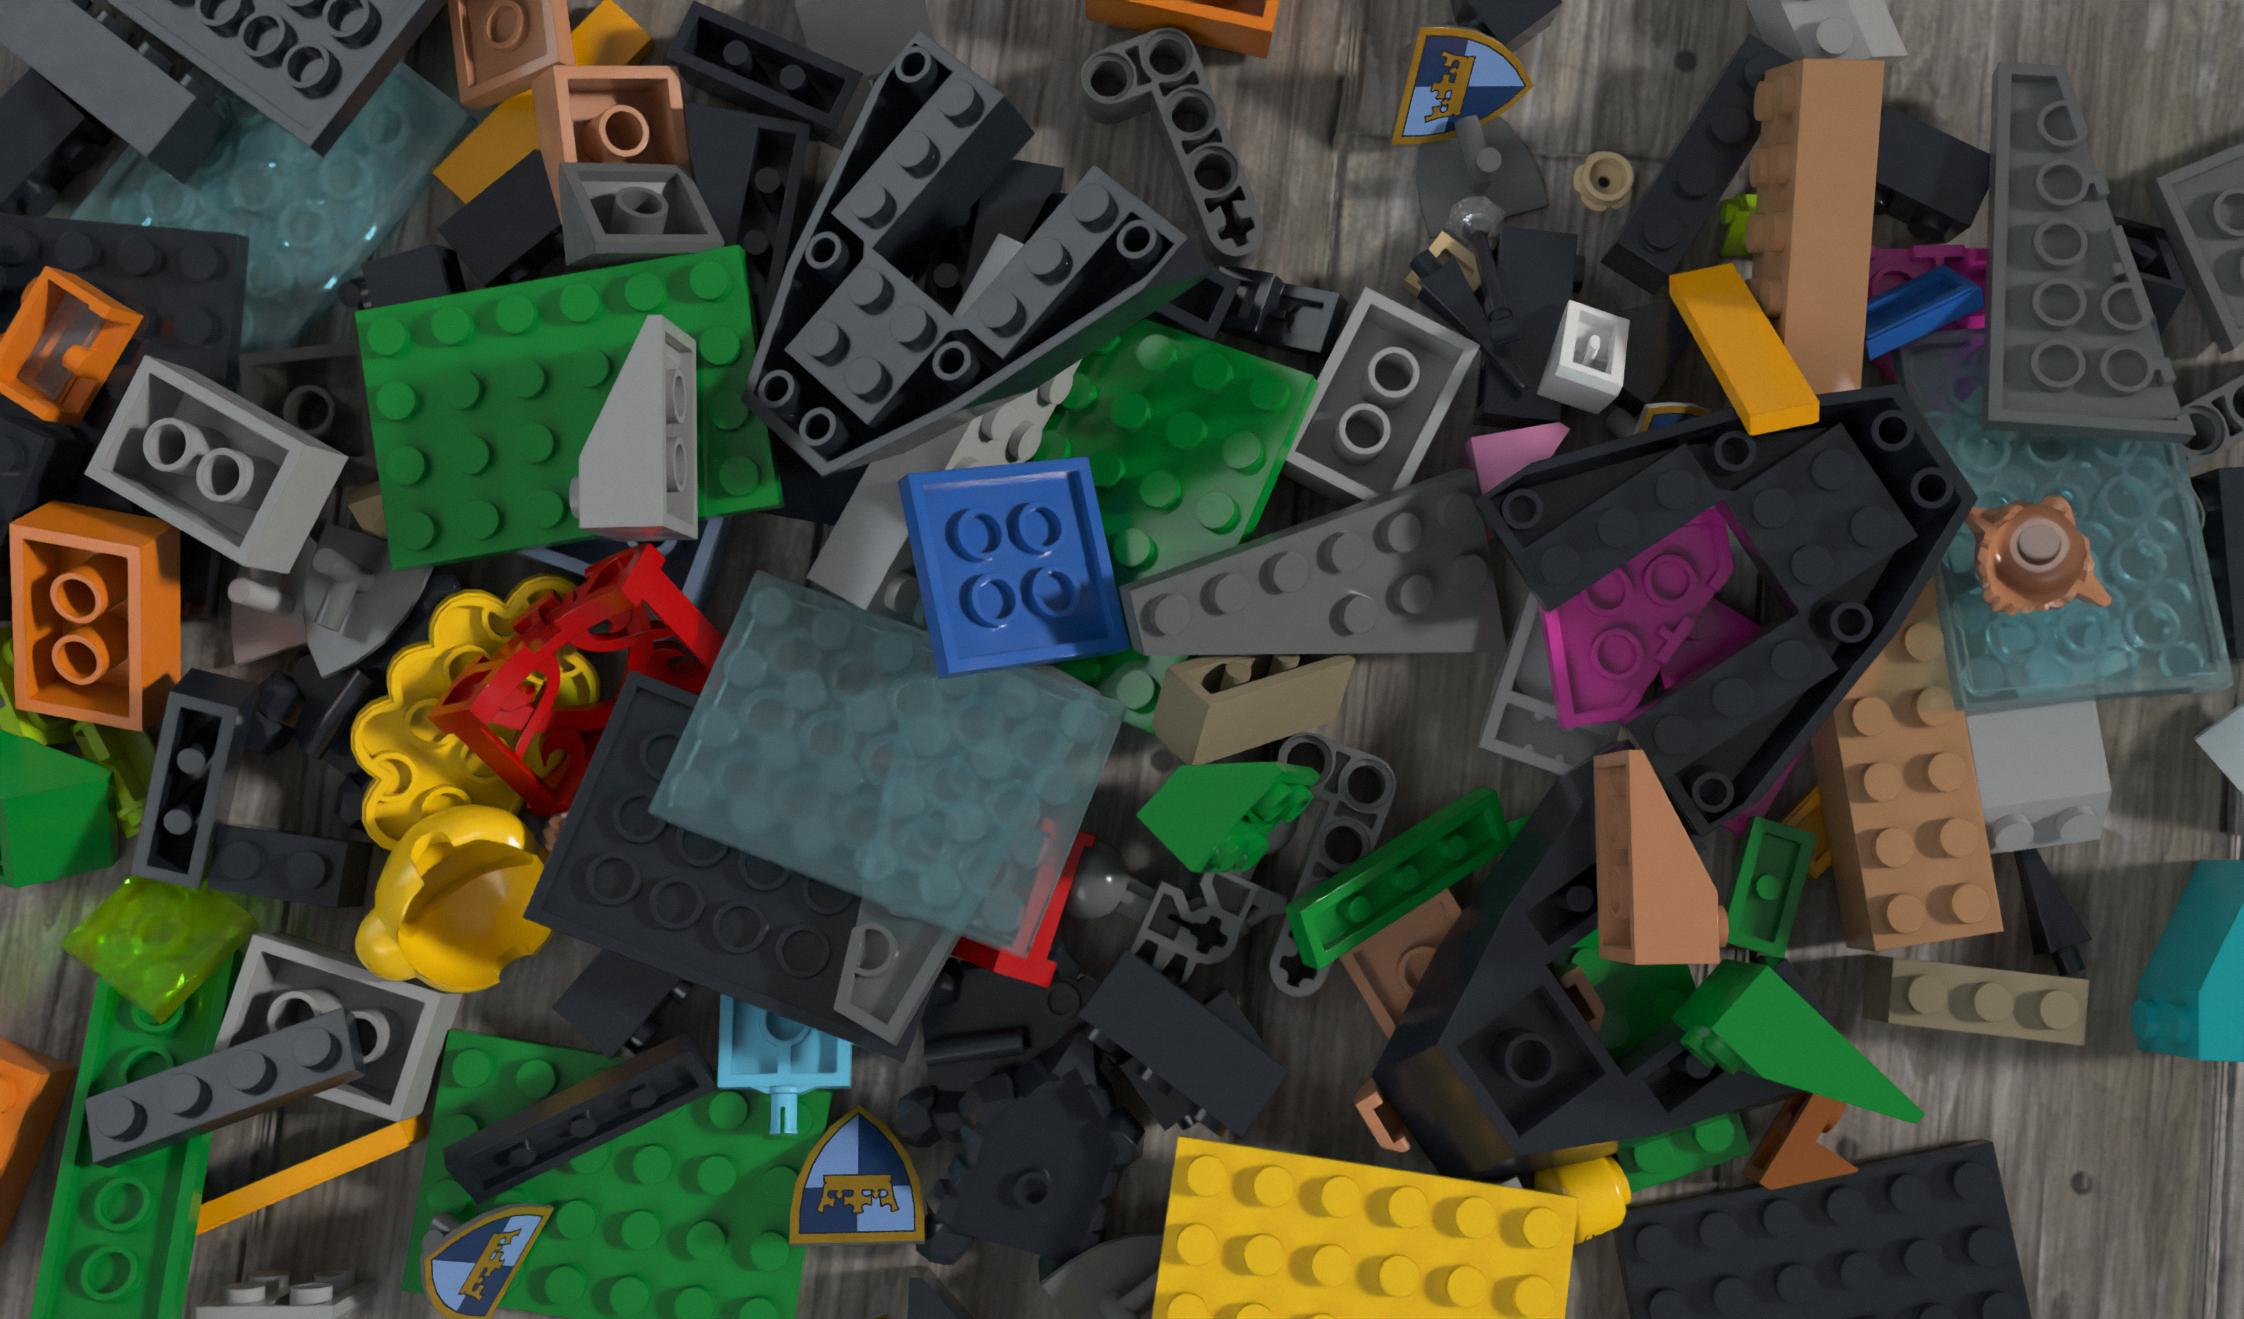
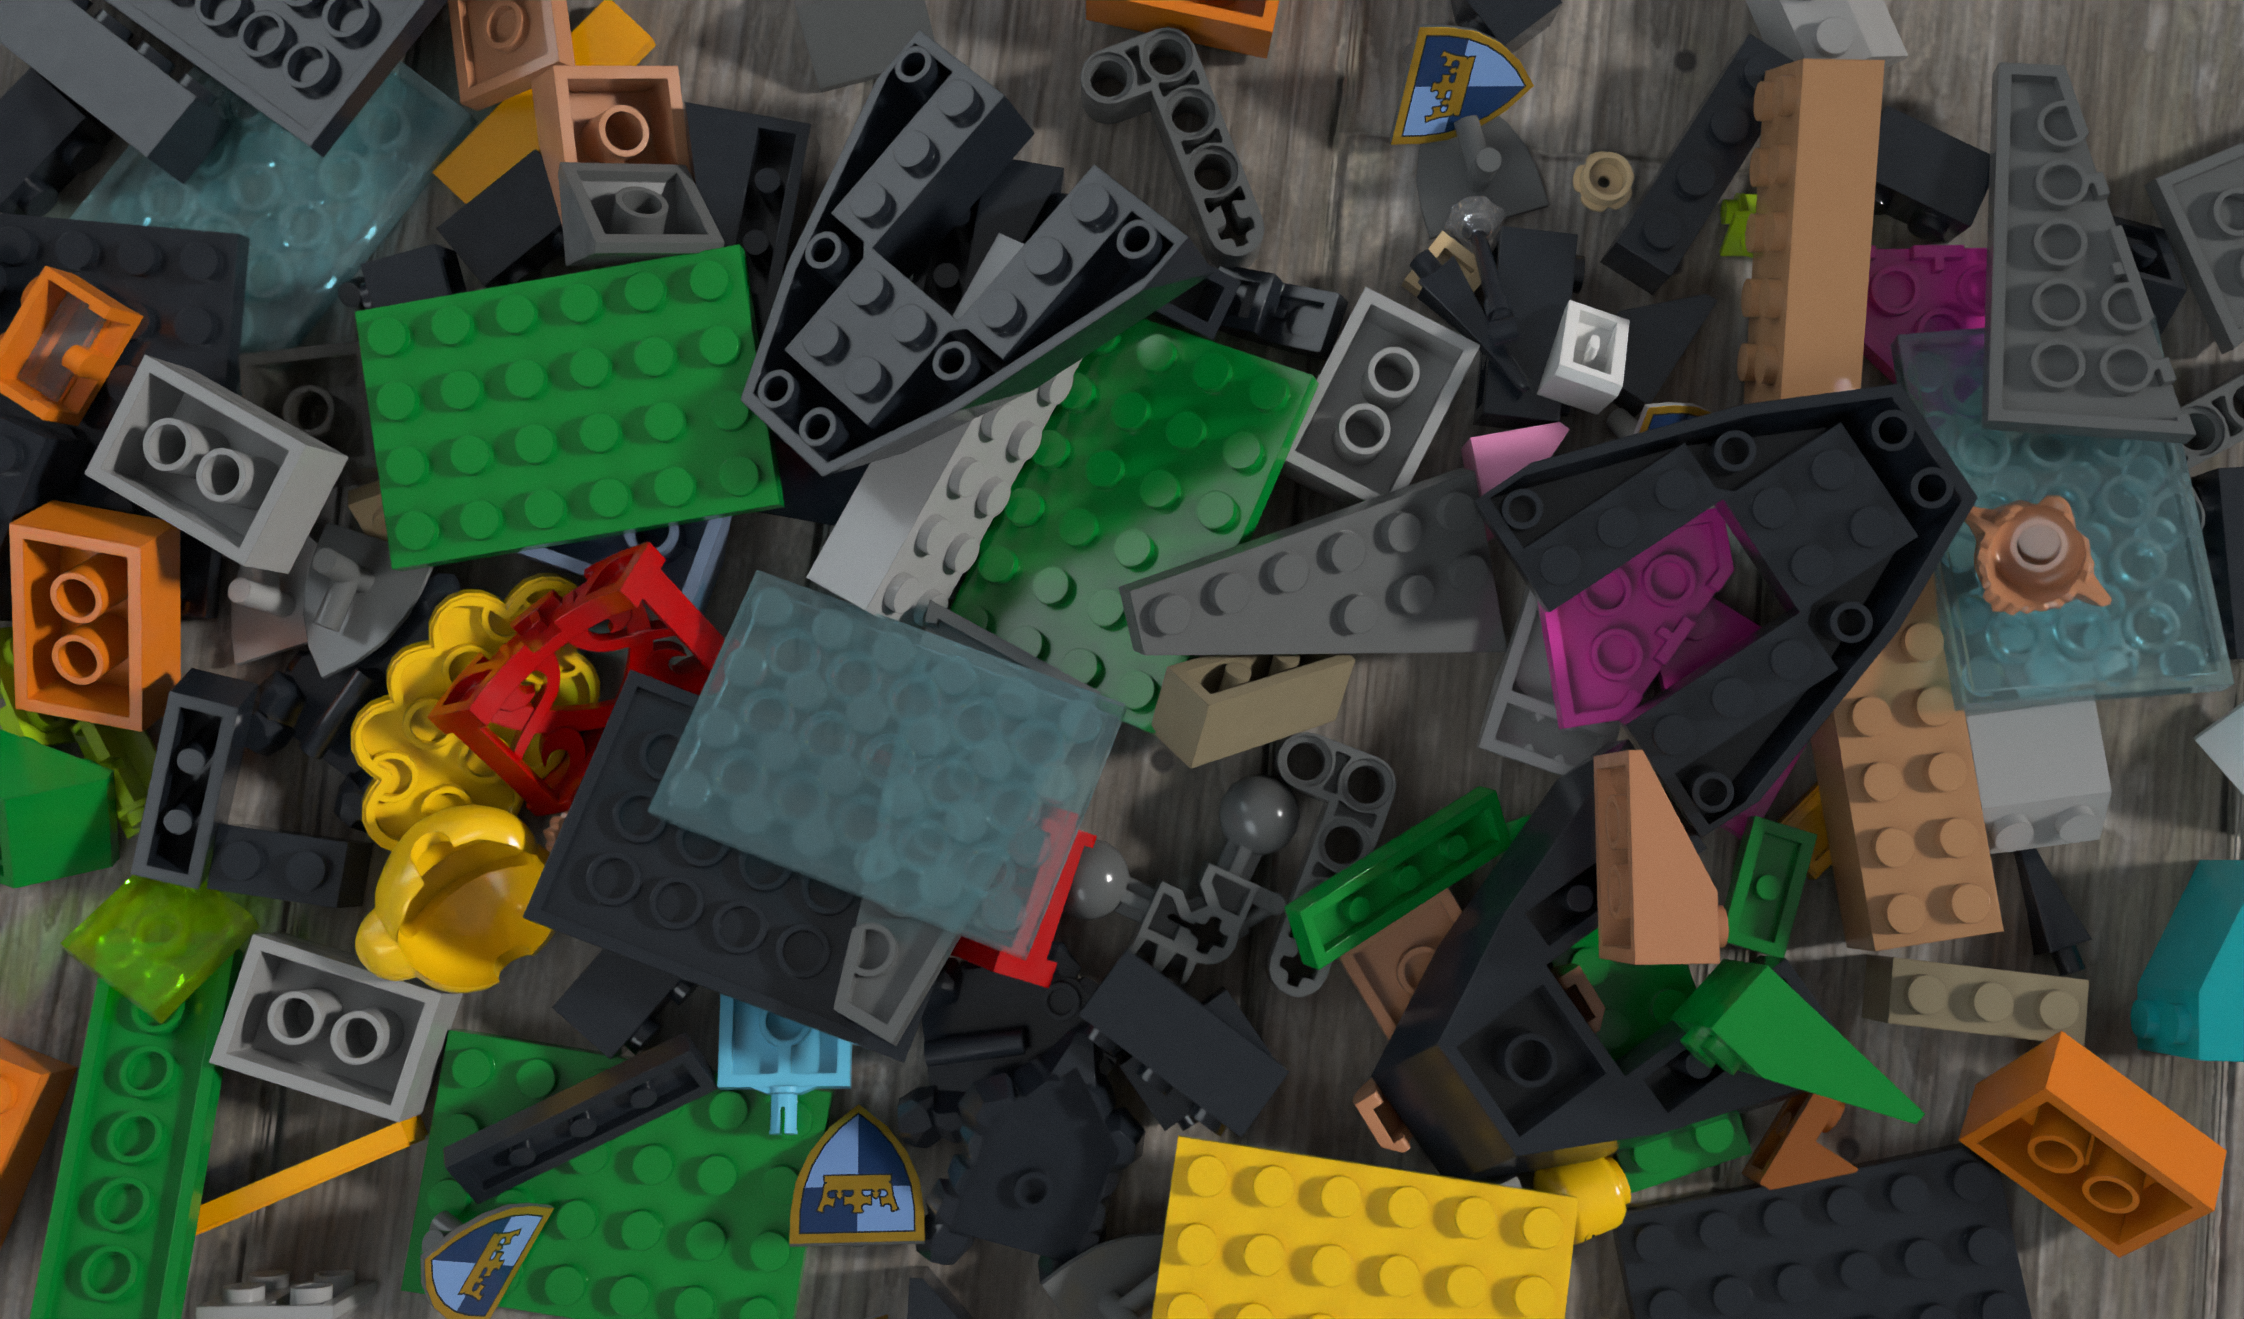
black plate [85,1007,366,1168] -> none
light grey slope [569,315,698,542] -> none
black brick [666,0,872,151] -> none
blue plate [897,457,1130,679] -> none
green slope [1136,762,1321,872] -> none
light orange tile [1669,263,1819,436] -> none
blue tile [1863,265,1984,360] -> none
none -> orange brick [1958,1031,2227,1258]

